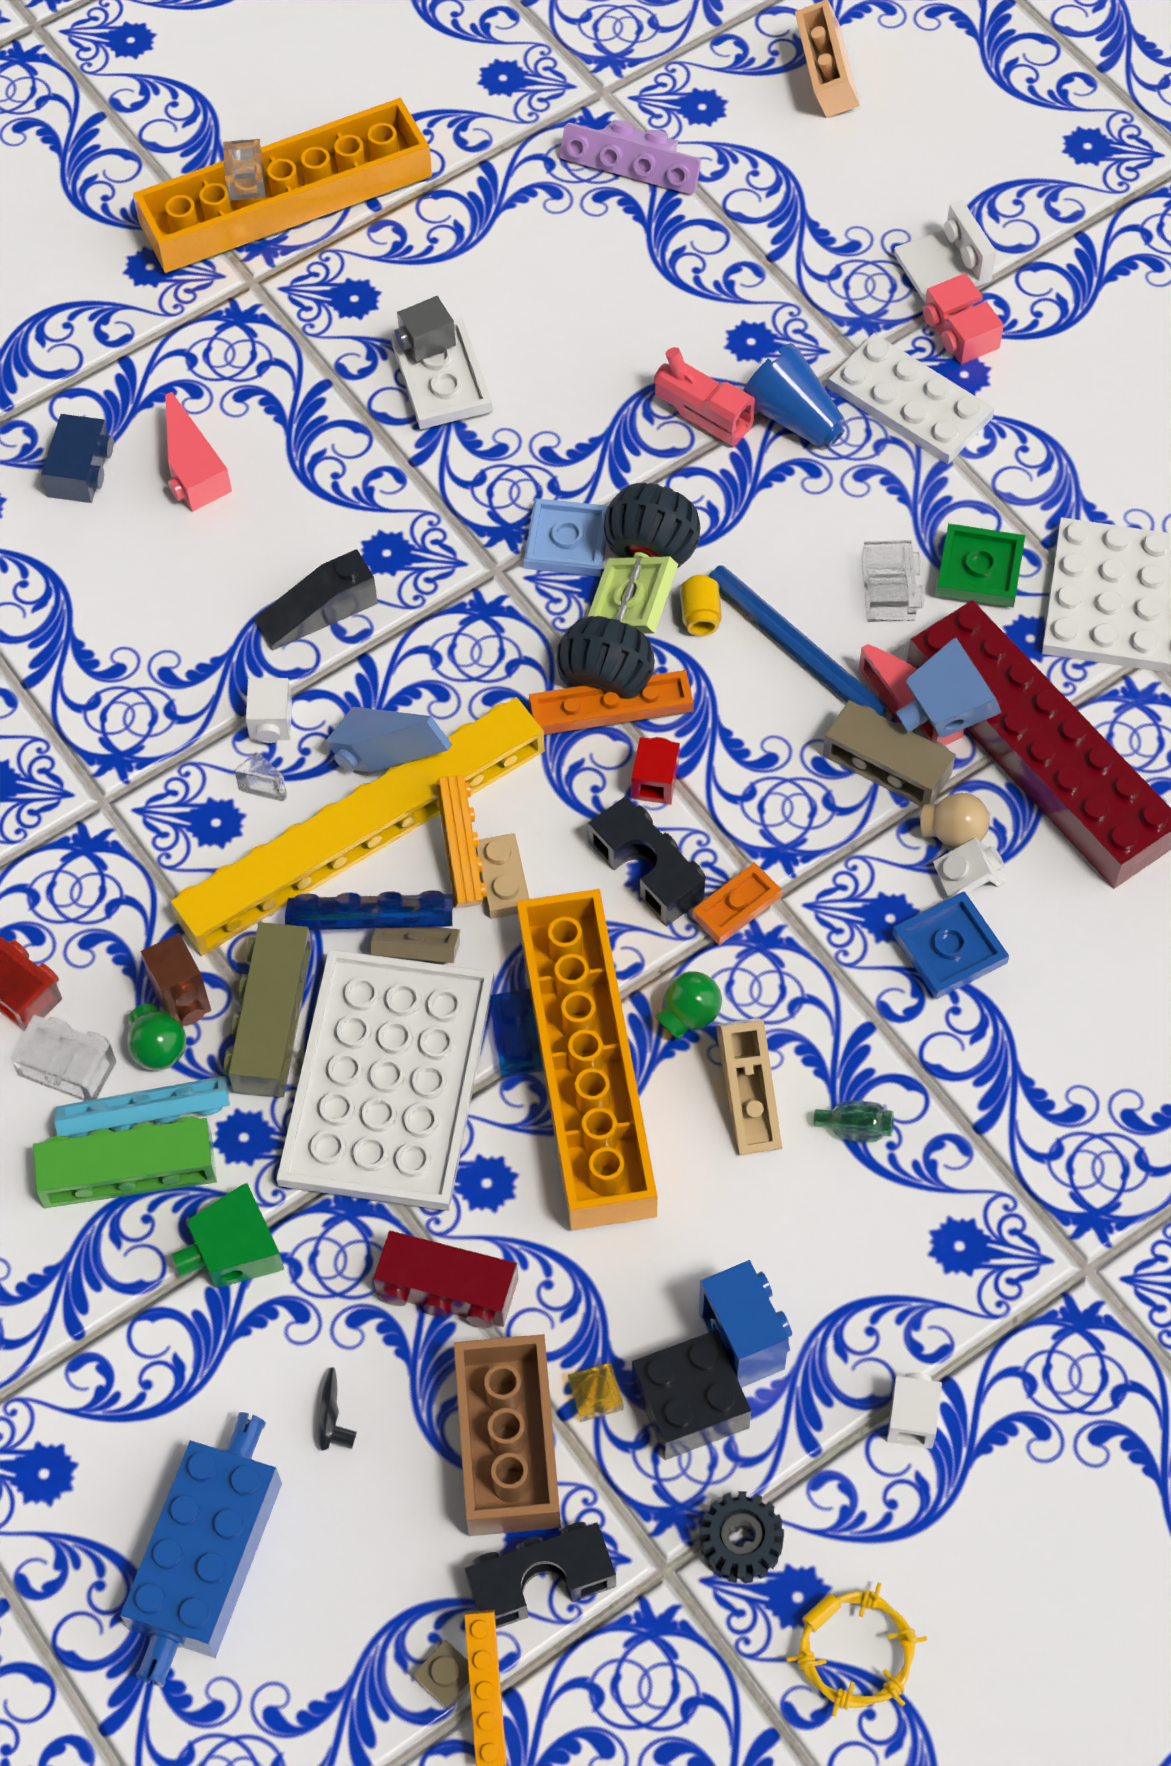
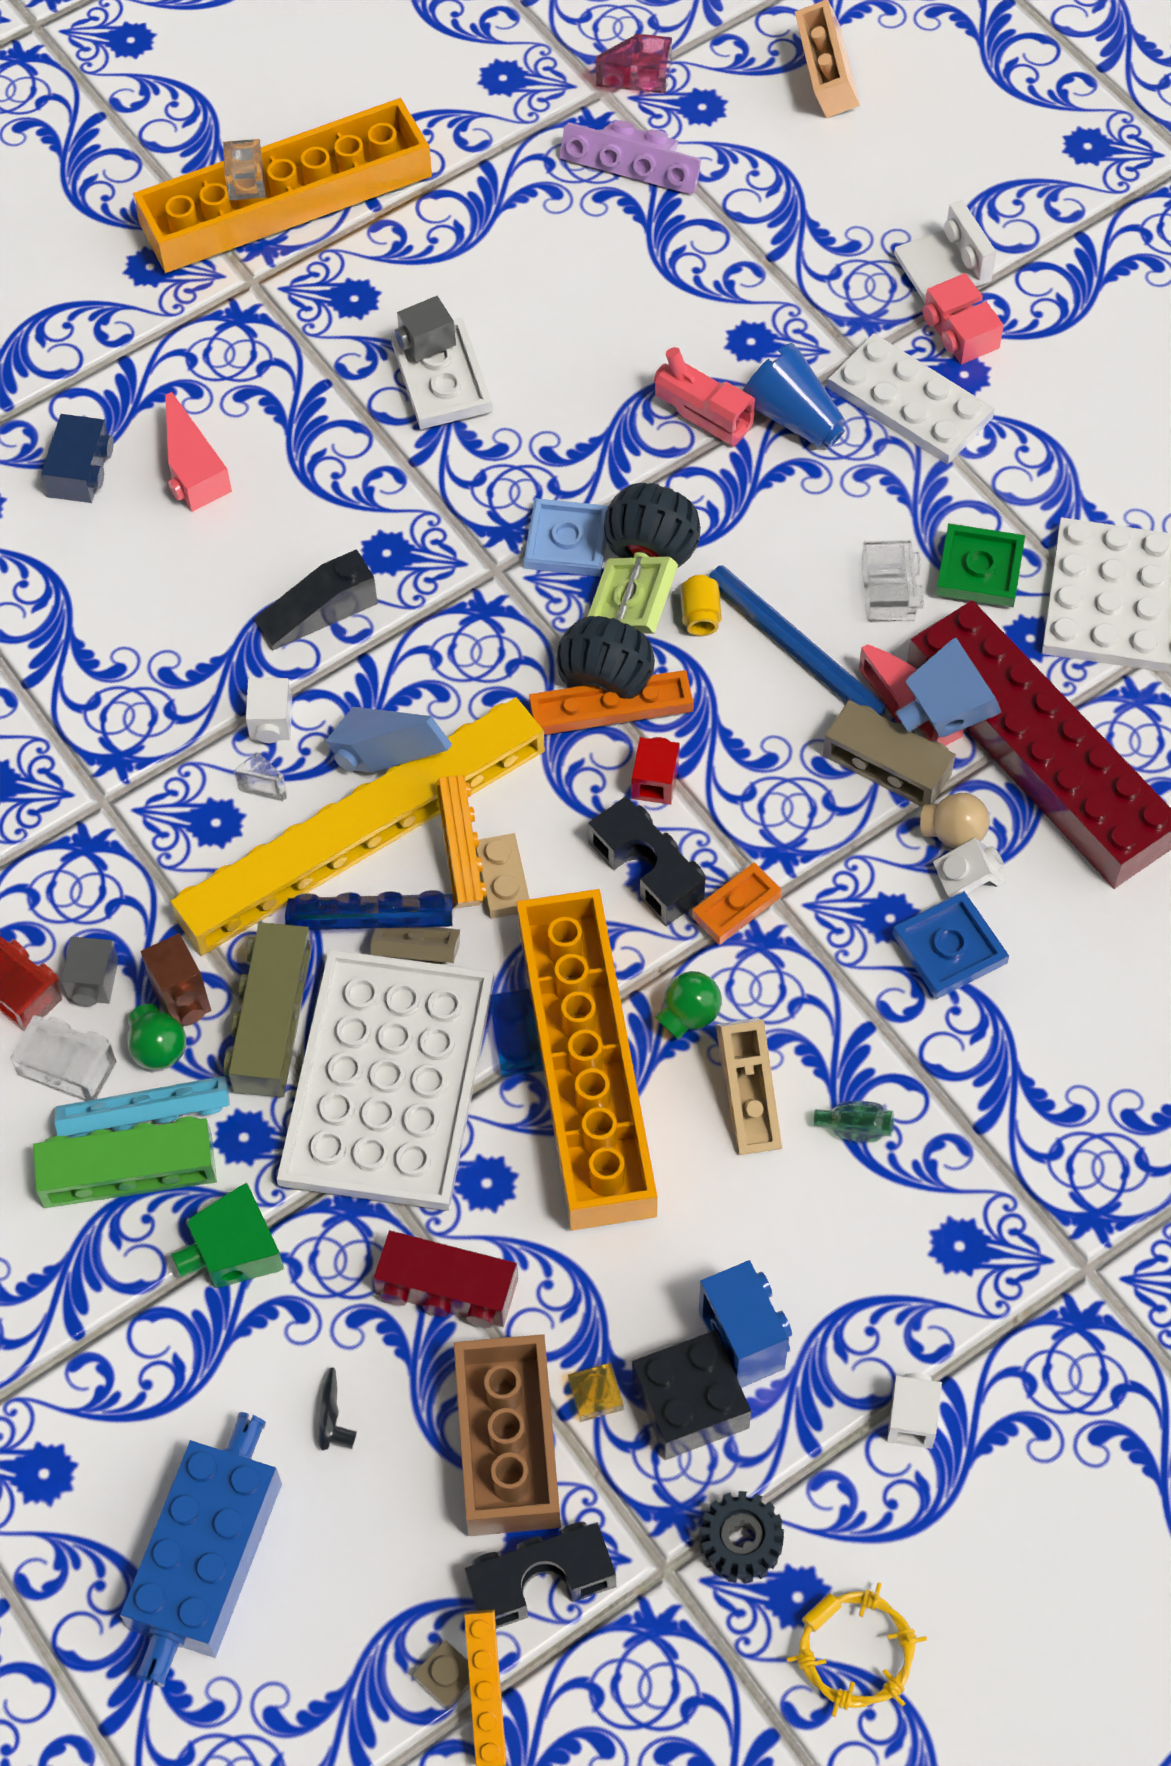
none -> dark grey brick [61,936,119,1006]
none -> clear pink slope [596,34,672,94]

